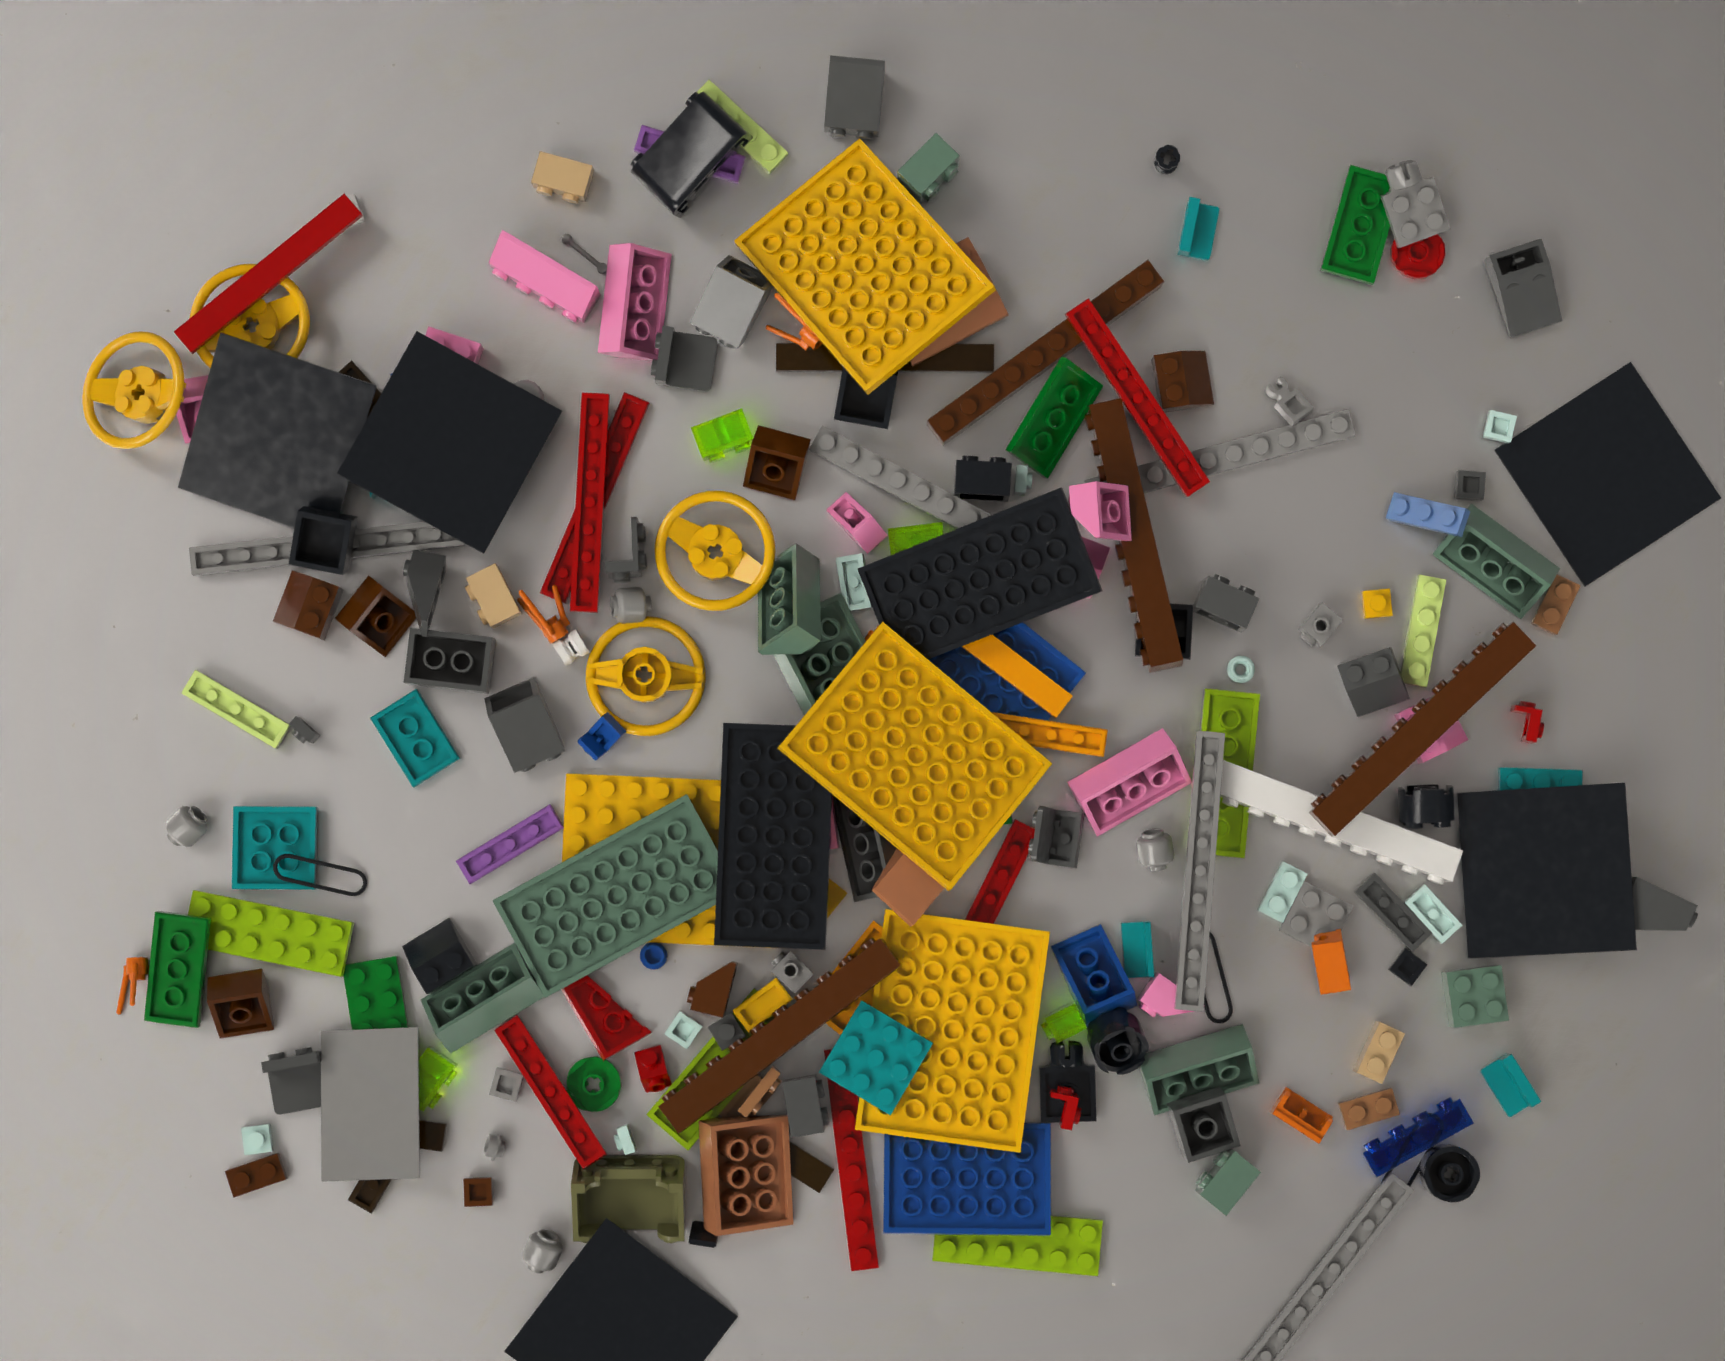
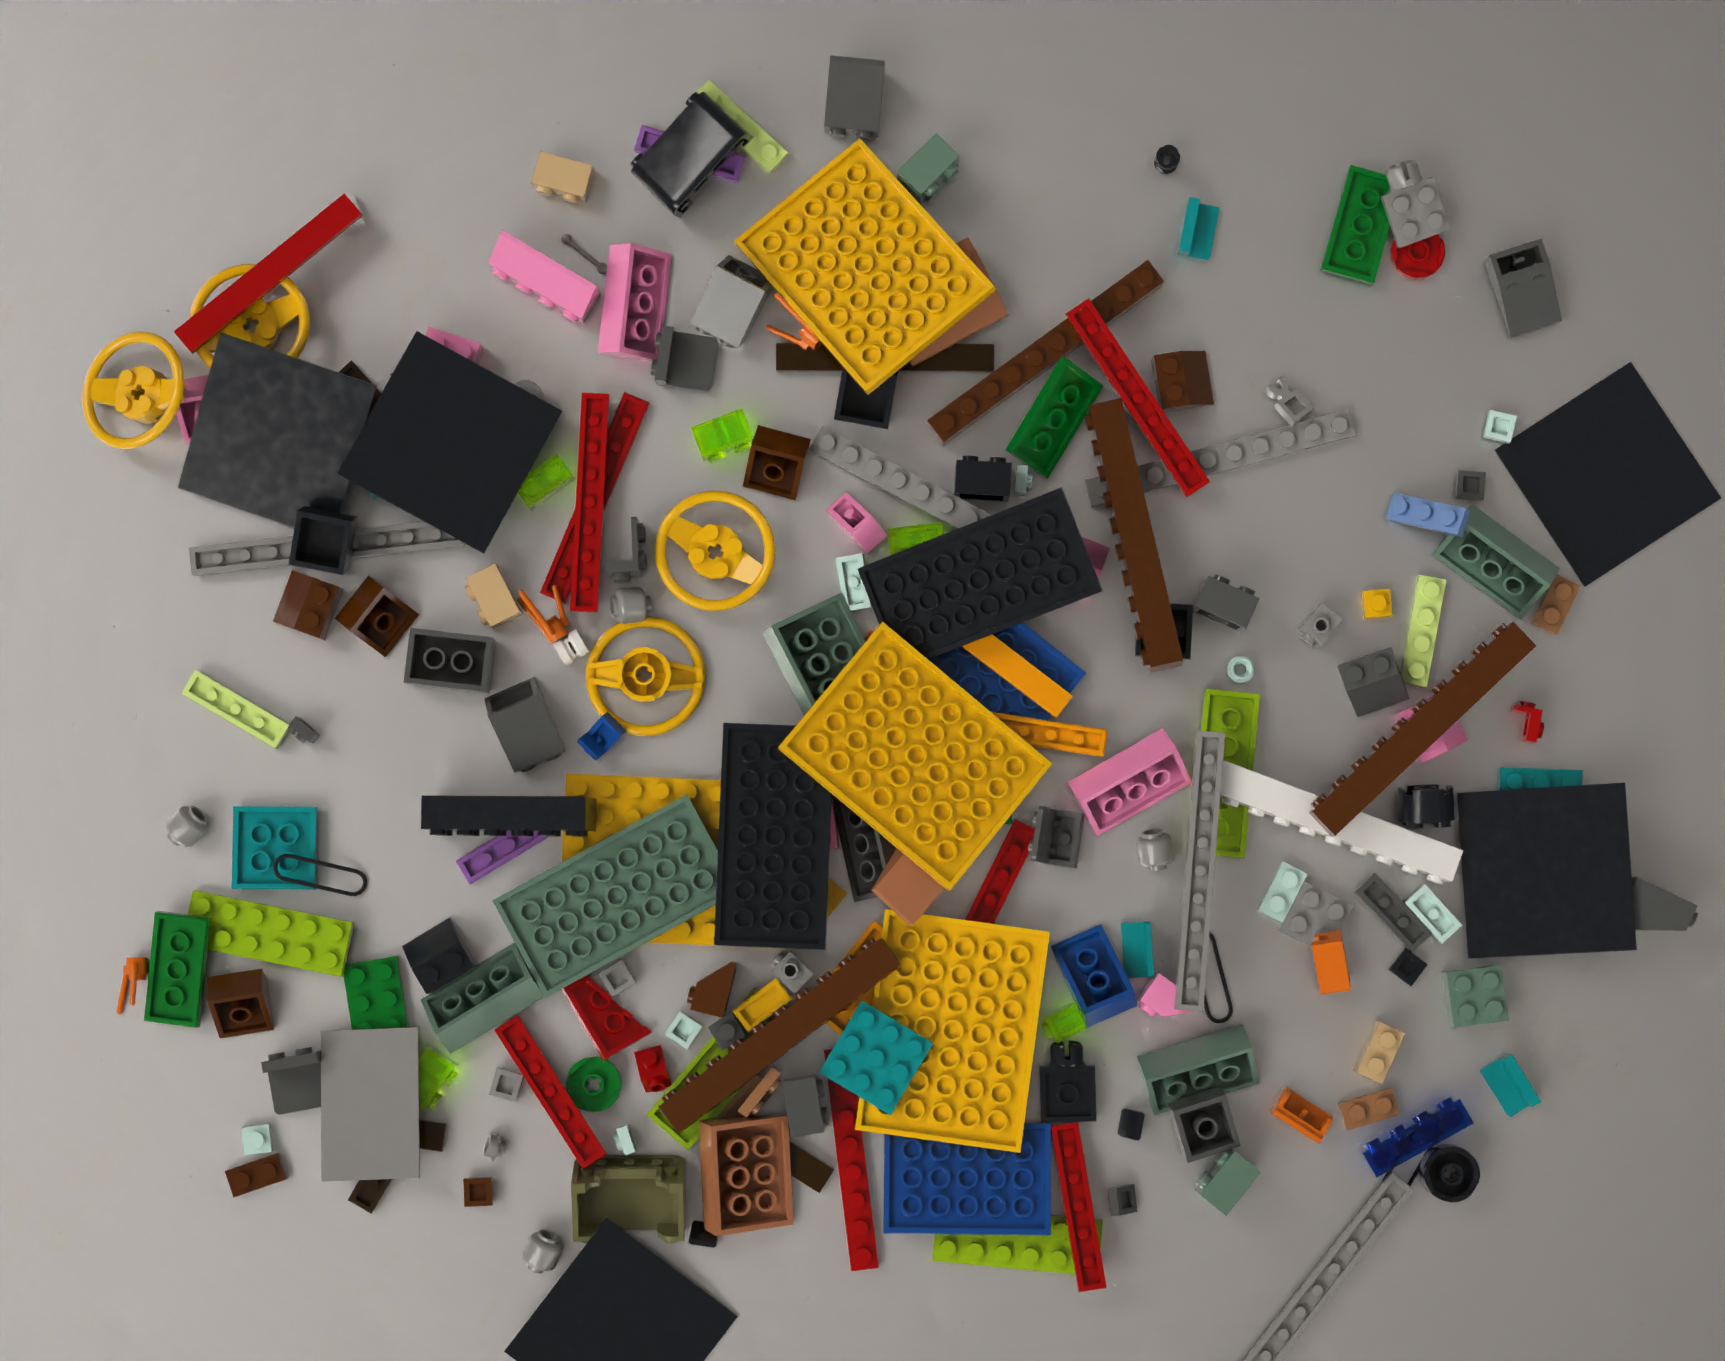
teal tile [370,689,461,788] -> none
dark grey slope [403,550,446,637] -> none
blue plate [640,943,668,969] -> none
sand green slope [758,543,821,655] -> none
red bracket [1050,1086,1081,1131] -> none
bright pink slope [1068,481,1132,541] -> none
black brick [1087,1007,1149,1075] -> none
none -> black brick [421,796,596,837]
none -> clear neon green brick [518,454,575,511]
none -> light grey plate [598,959,637,997]
none -> red plate [1051,1122,1107,1293]
none -> dark grey plate [1108,1184,1138,1216]
none -> black slope [1117,1108,1145,1141]

